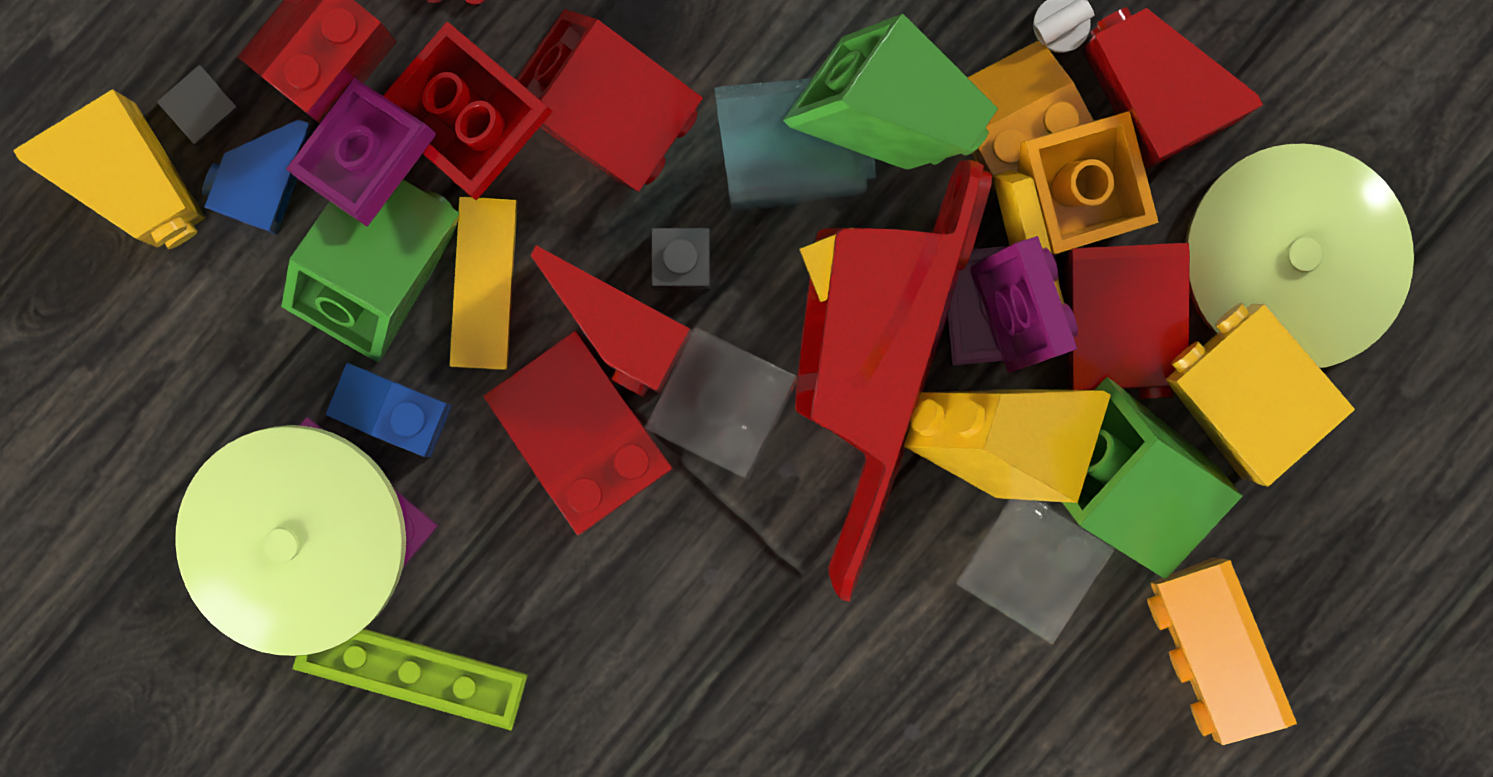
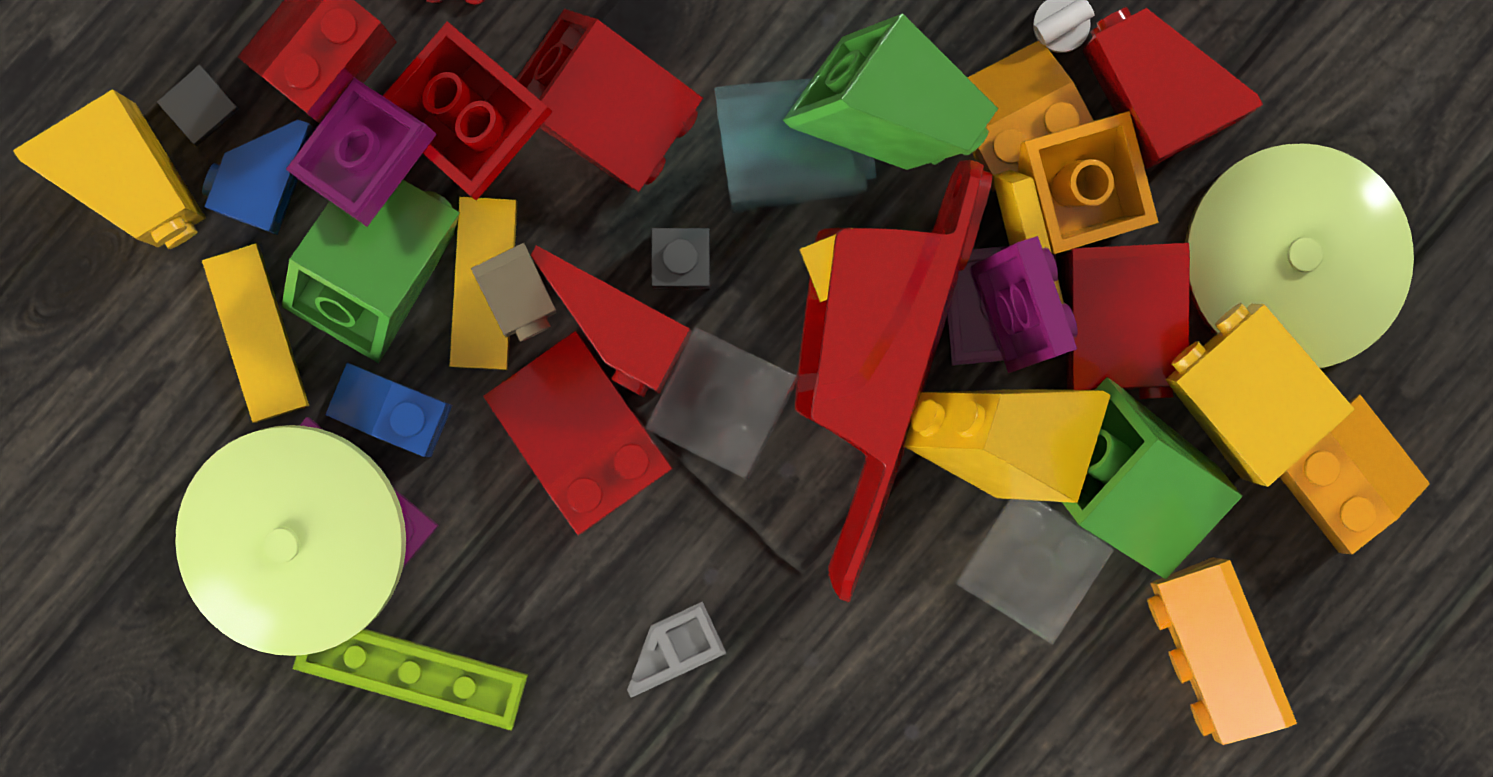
none -> yellow tile [202,243,309,423]
none -> dark tan slope [471,243,557,342]
none -> light grey tile [627,601,726,698]
none -> light orange slope [1280,394,1430,555]

